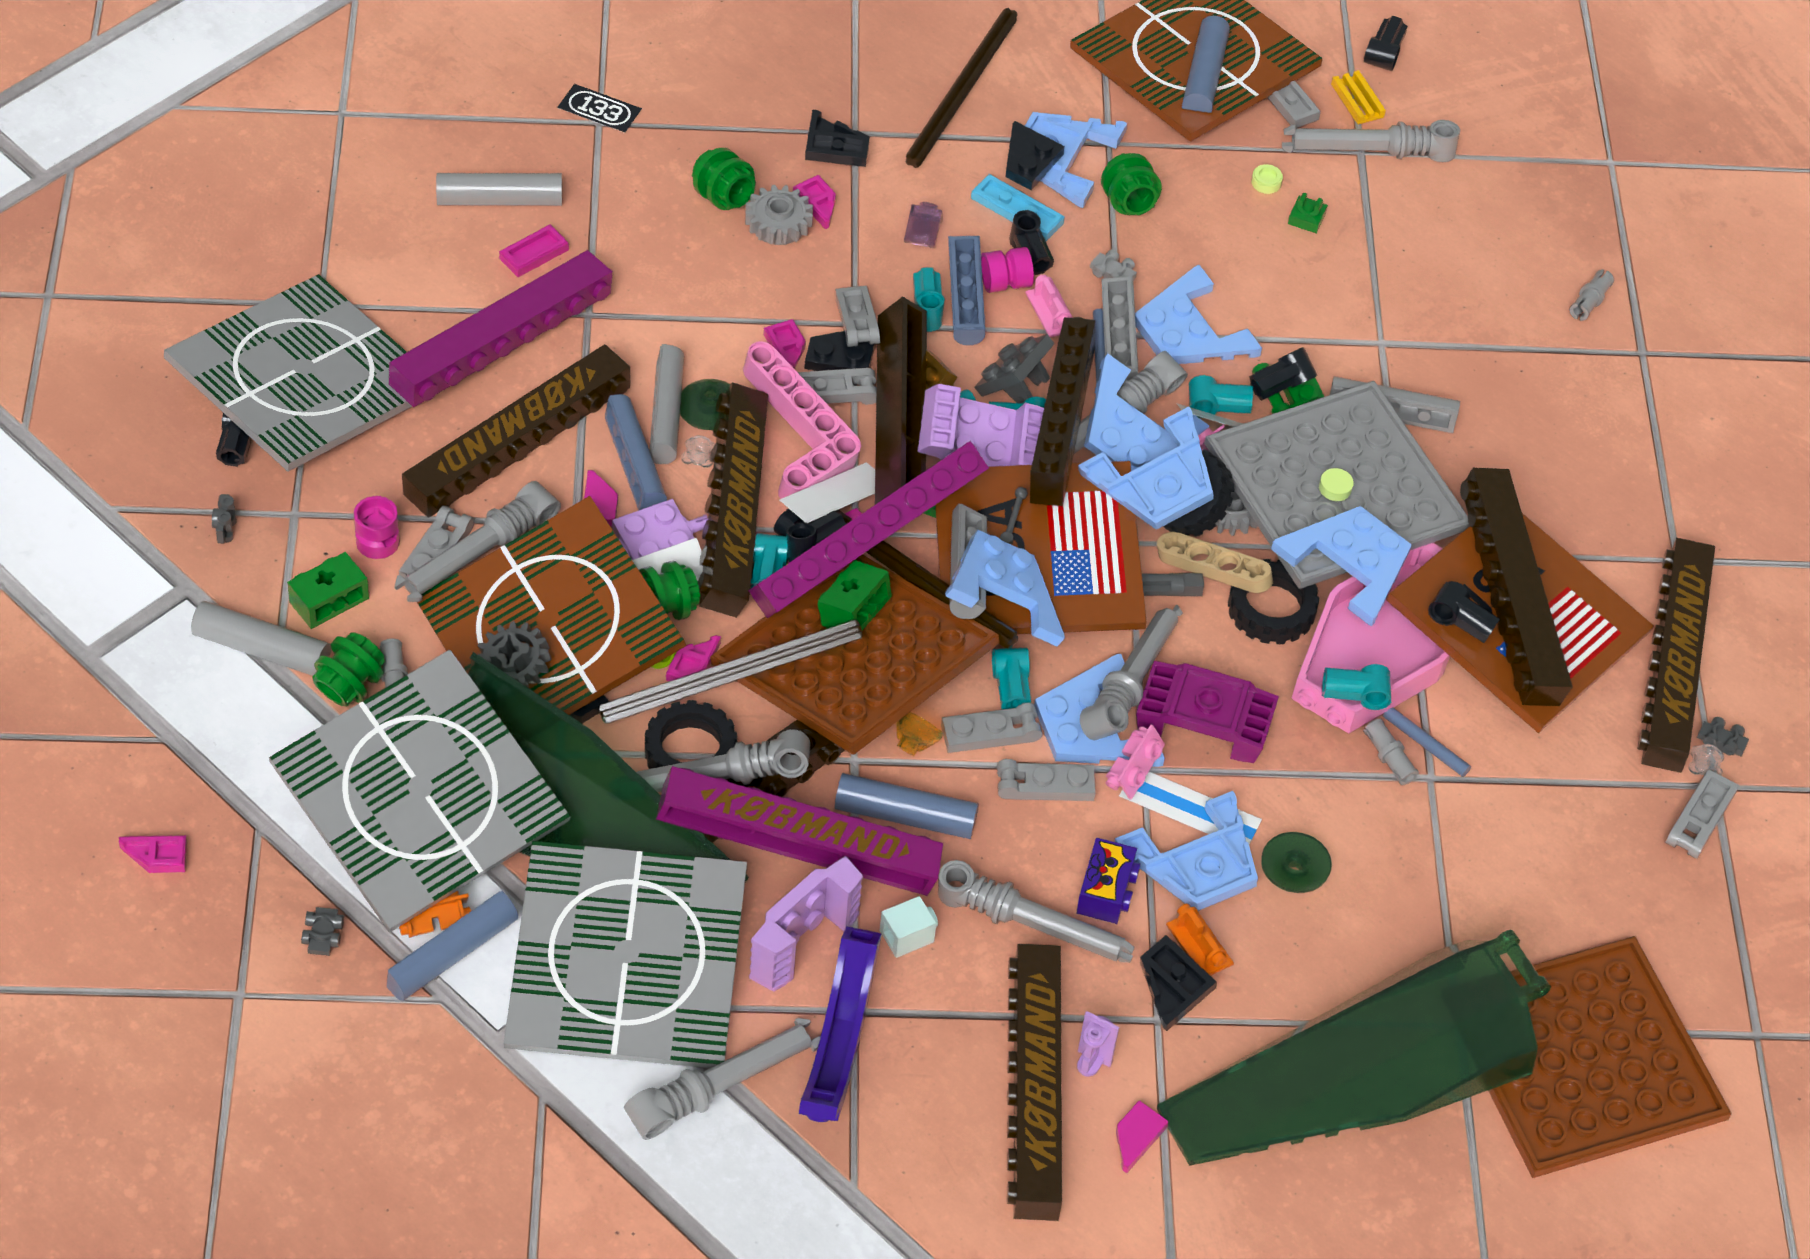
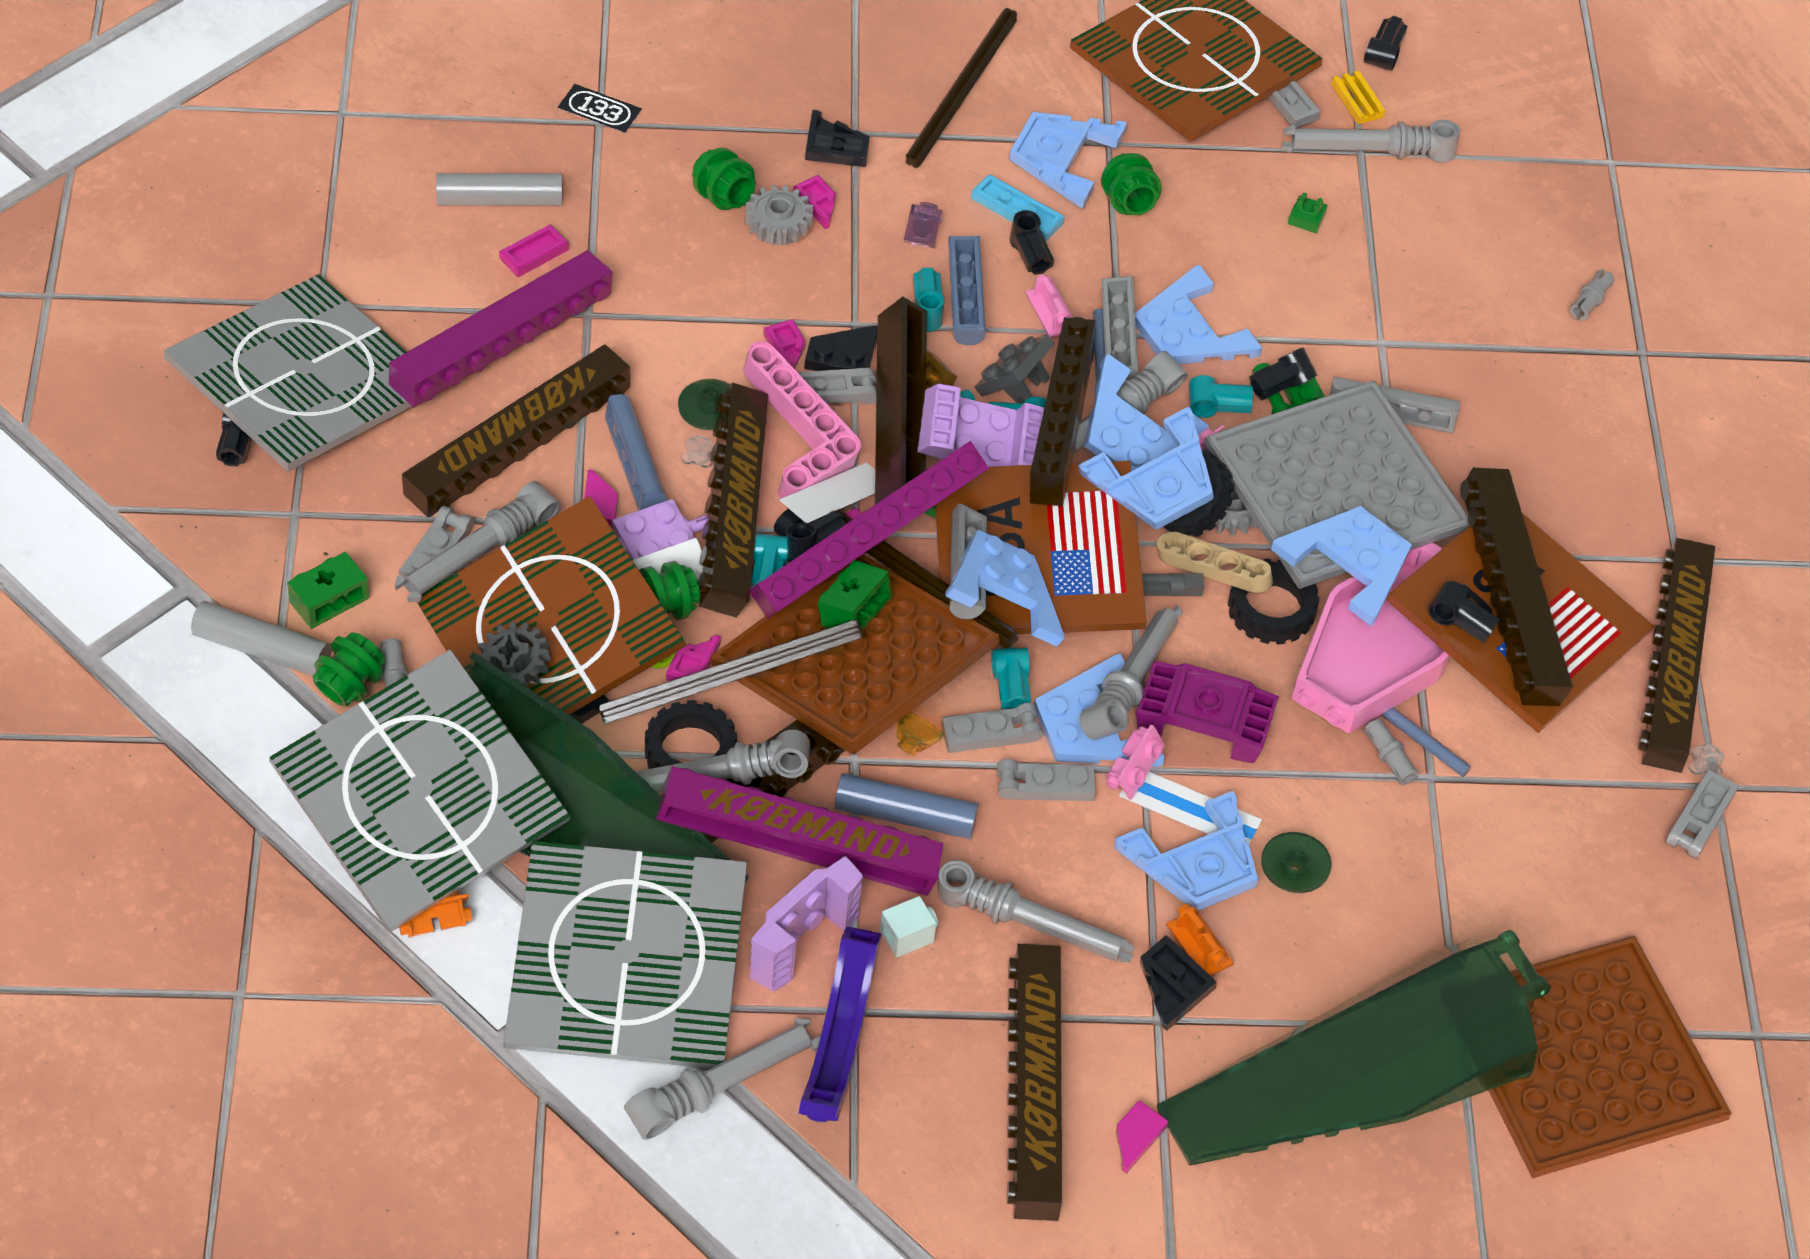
dark pink tile [119,835,187,873] -> none
dark grey piece [212,494,236,544] -> none
dark grey piece [301,907,344,956] -> none
dark pink wheel [353,496,400,559] -> none
sand blue brick [387,891,518,1001] -> none
light grey brick [649,344,684,464] -> none
light grey plate [835,286,880,347] -> none
dark pink wheel [981,247,1034,293] -> none
dark grey hinge [1000,487,1028,545] -> none
black wing [1005,121,1065,190] -> none
dark purple brick [1076,838,1141,924] -> none
lavender hinge [1077,1011,1119,1077] -> none
light grey piece [1090,249,1137,281] -> none
white sticker [1176,403,1243,427] -> none
sand blue brick [1182,16,1230,113] -> none
yellowish green tile [1251,164,1283,194] -> none
yellowish green tile [1319,468,1354,501] -> none
teal piece [1322,664,1391,710] -> none
dark grey piece [1697,717,1749,757] -> none

